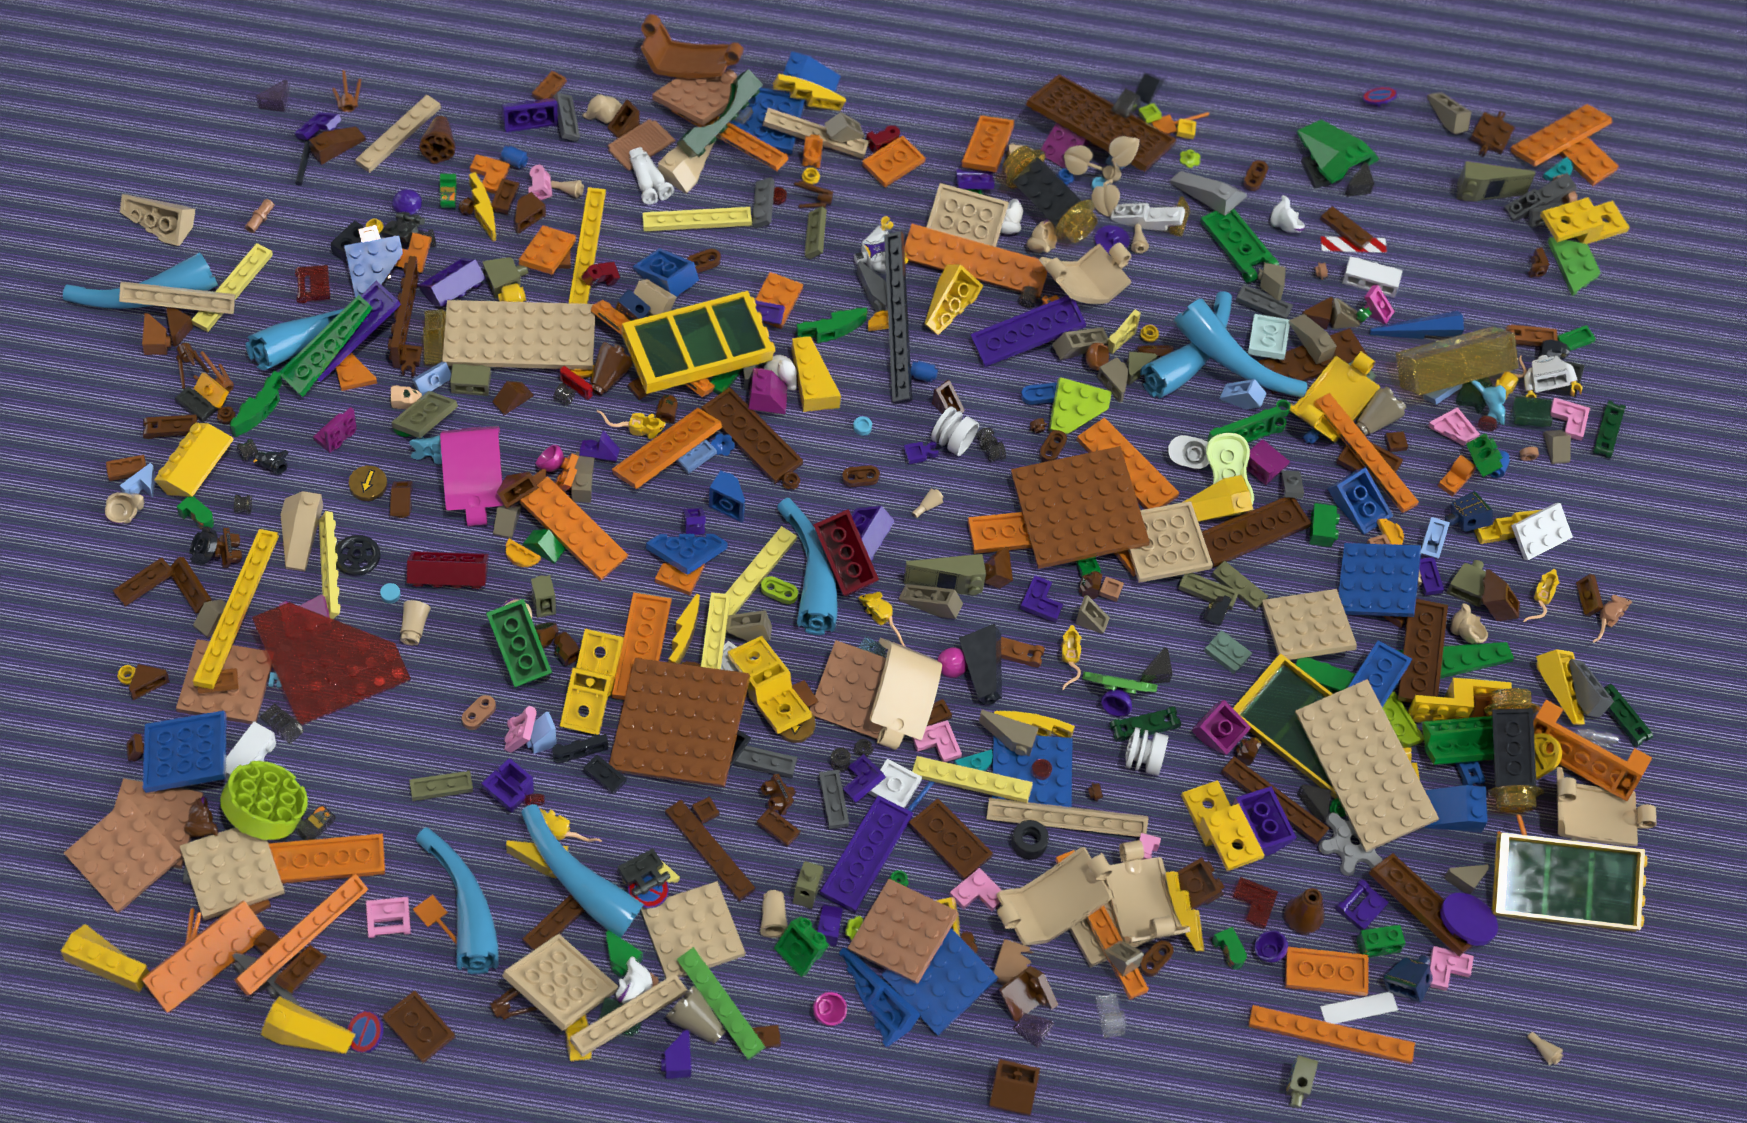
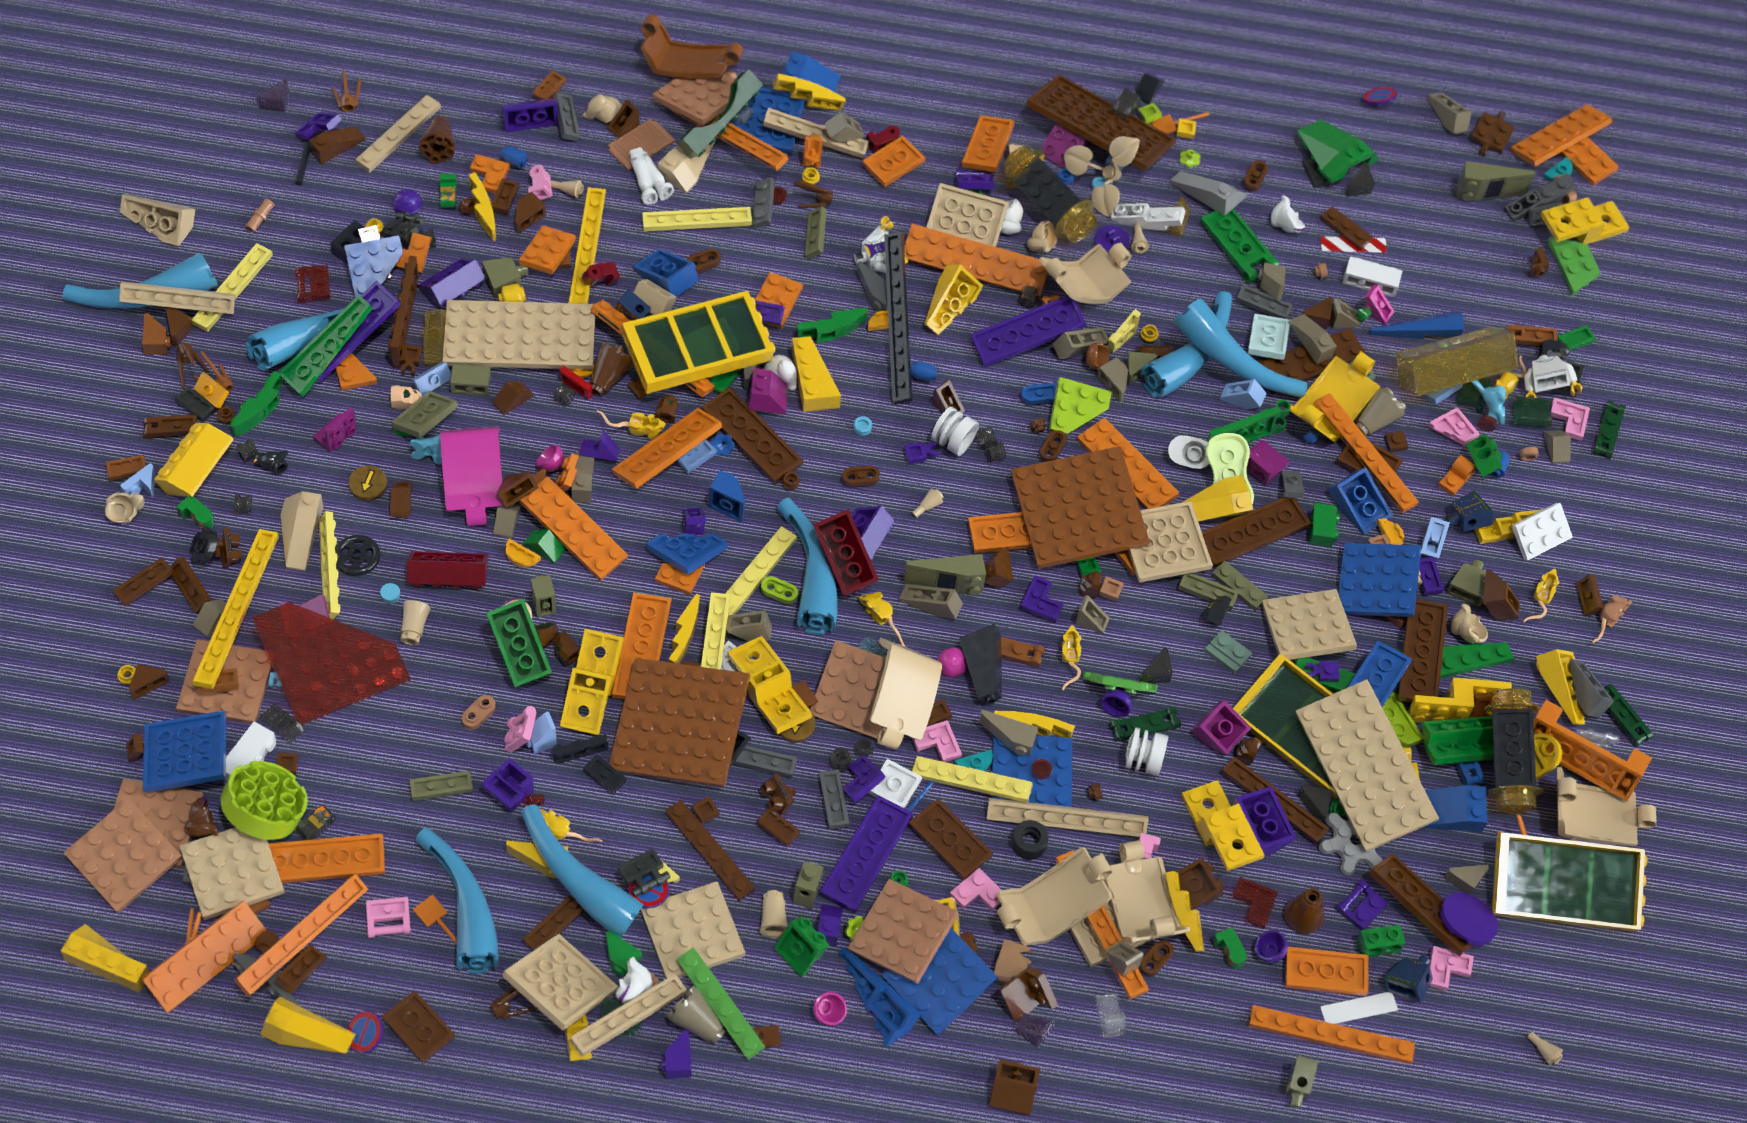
none -> reddish brown plate [276,753,299,775]
none -> dark purple plate [1304,661,1340,682]

